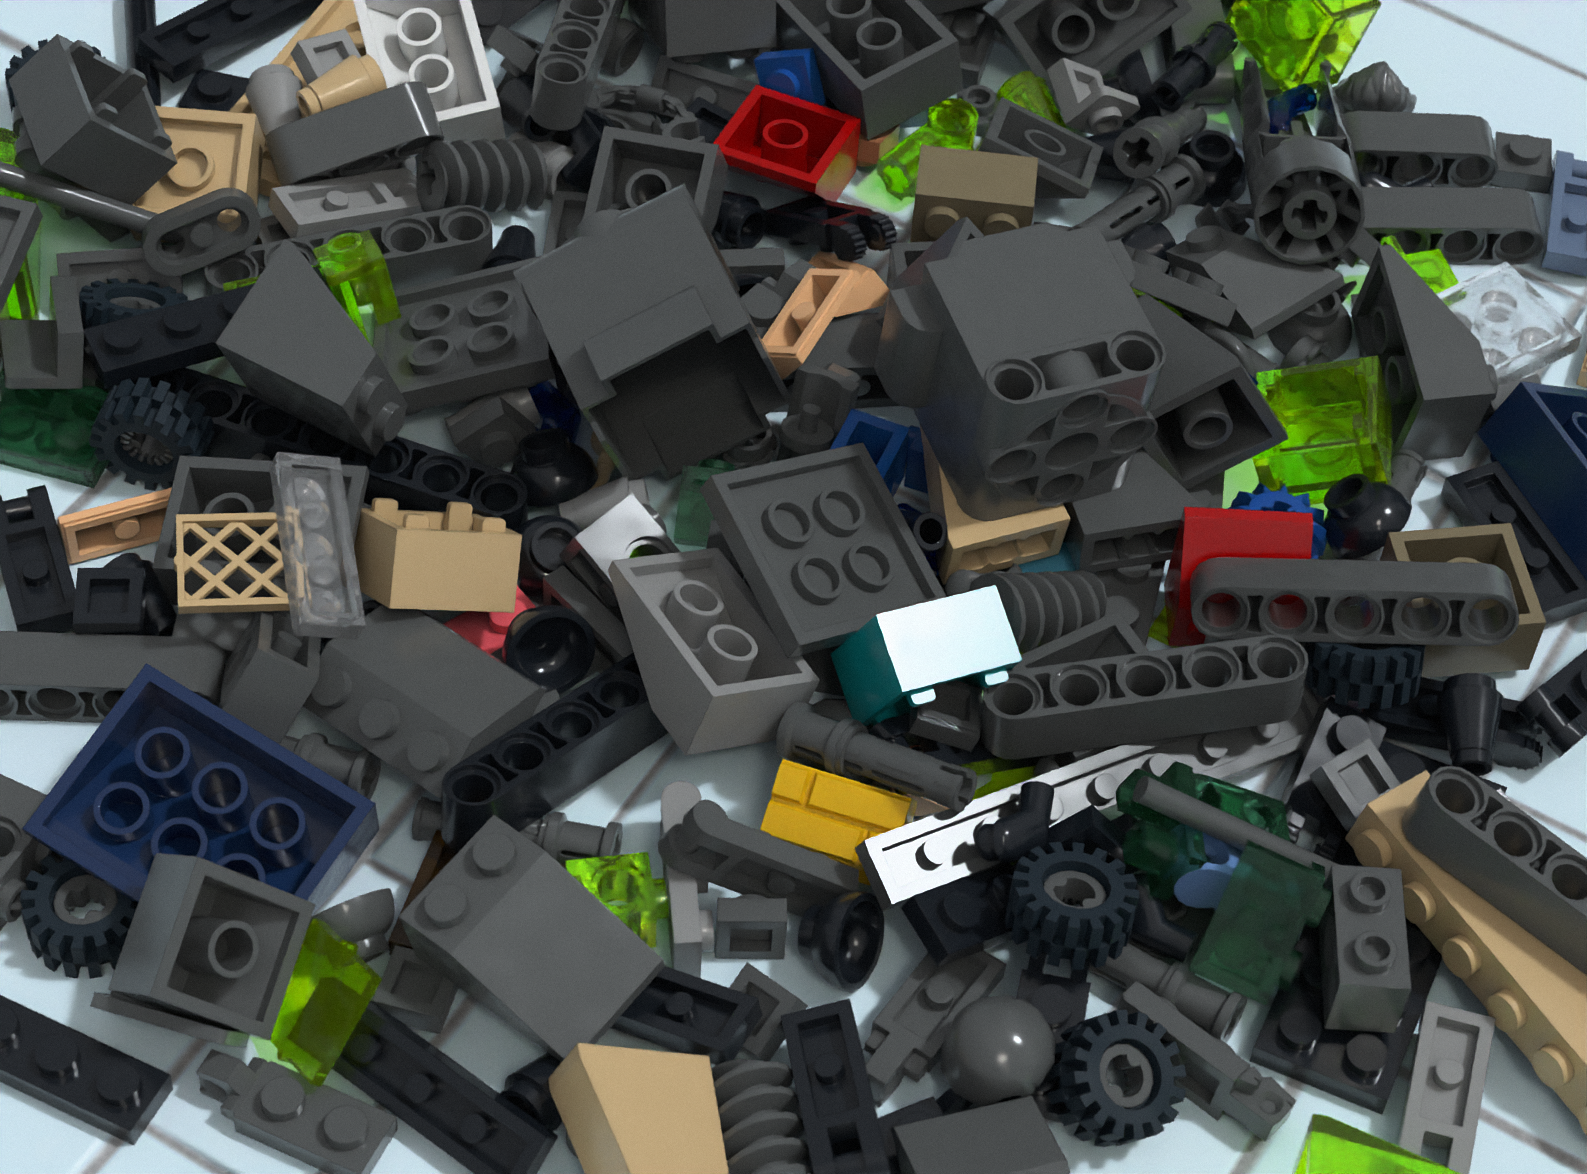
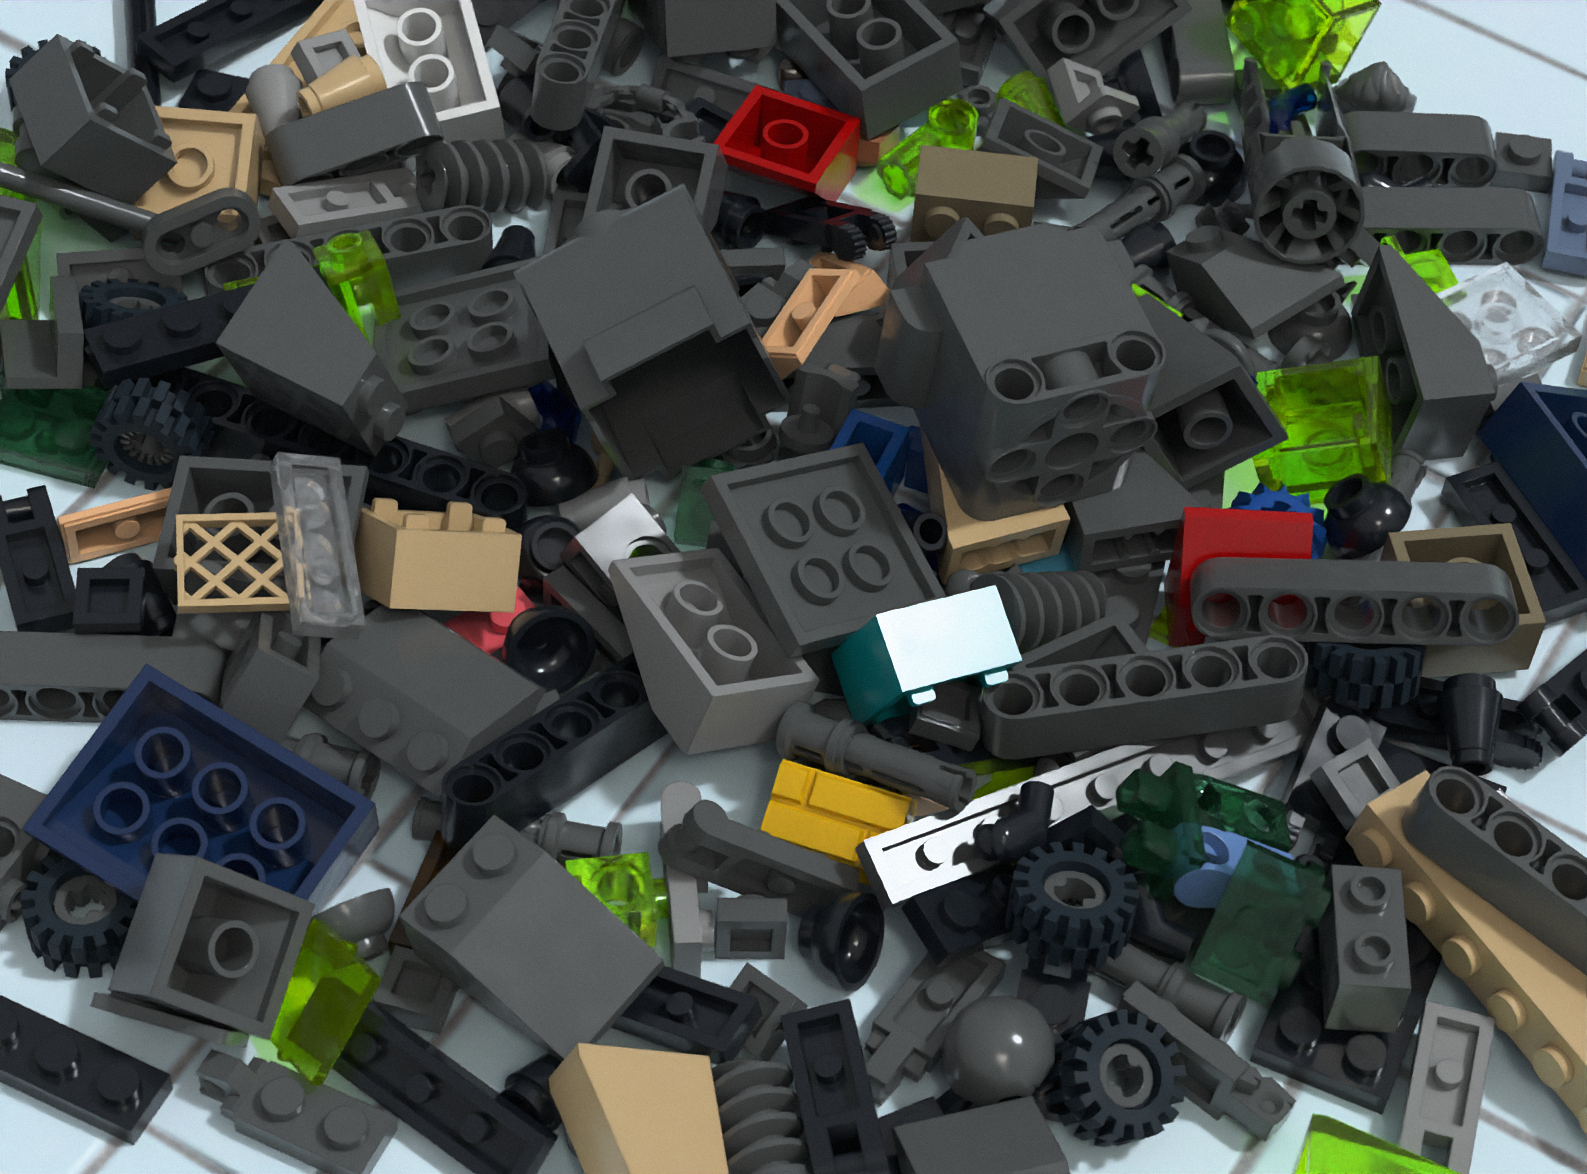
blue plate [754,48,826,106] -> none
dark grey plate [1123,244,1238,327] -> none
dark grey bar [1133,776,1339,888] -> none
black pin [1150,21,1238,112] -> none

